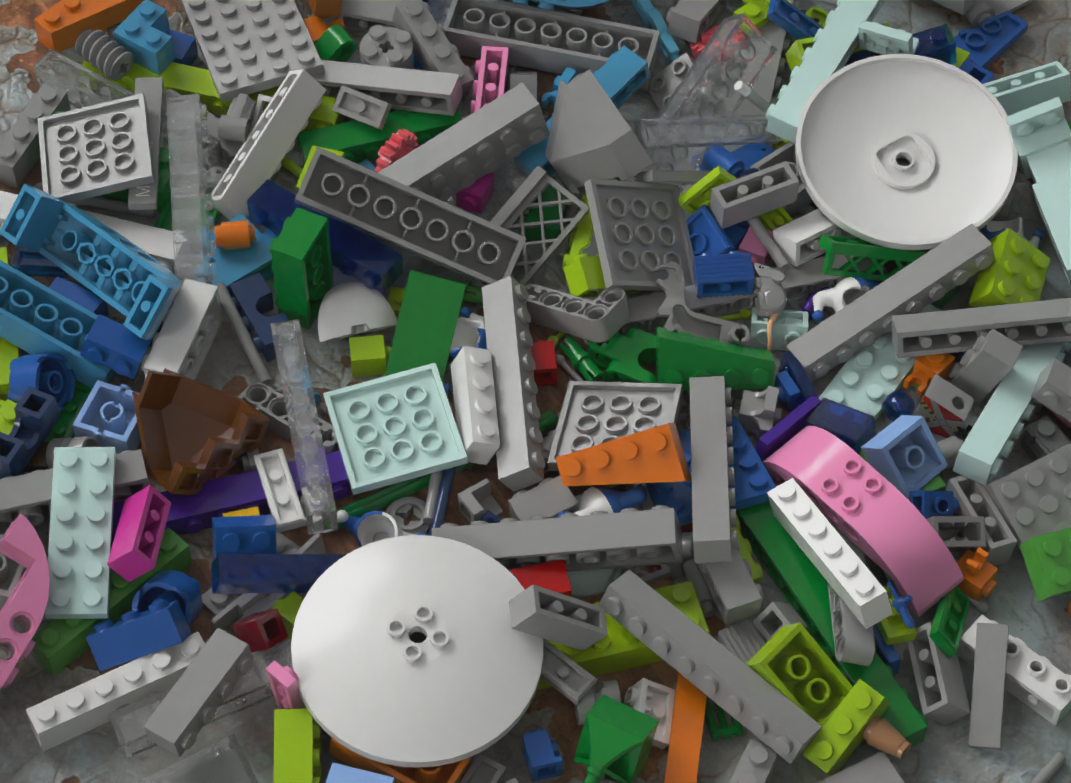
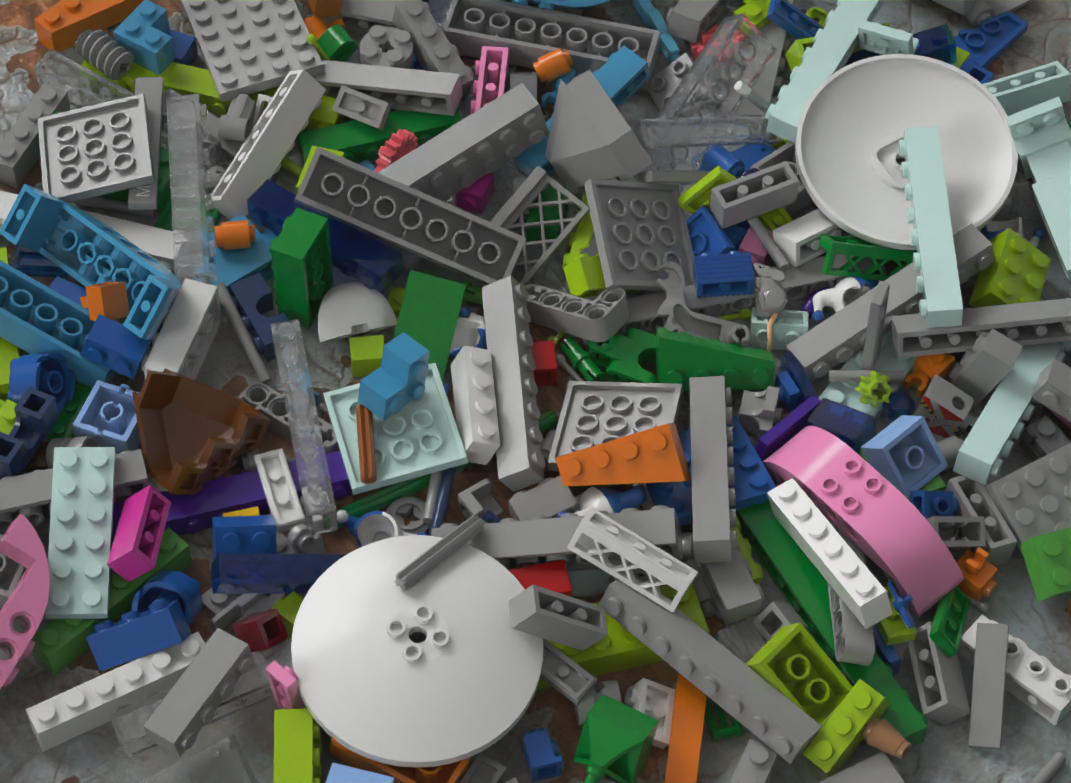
none -> orange brick [80,282,129,323]
none -> light grey plate [287,524,316,553]
none -> lime hinge [307,34,331,61]
none -> dark orange axle [356,404,377,484]
none -> dark azure brick [358,332,430,420]
none -> light grey axle [395,515,484,590]
none -> orange brick [532,47,574,83]
none -> white fence [567,507,698,613]
none -> light grey piece [828,370,905,383]
none -> lime gear [855,370,894,408]
none -> light grey tile [861,281,890,370]
none -> light aqua brick [899,126,963,328]

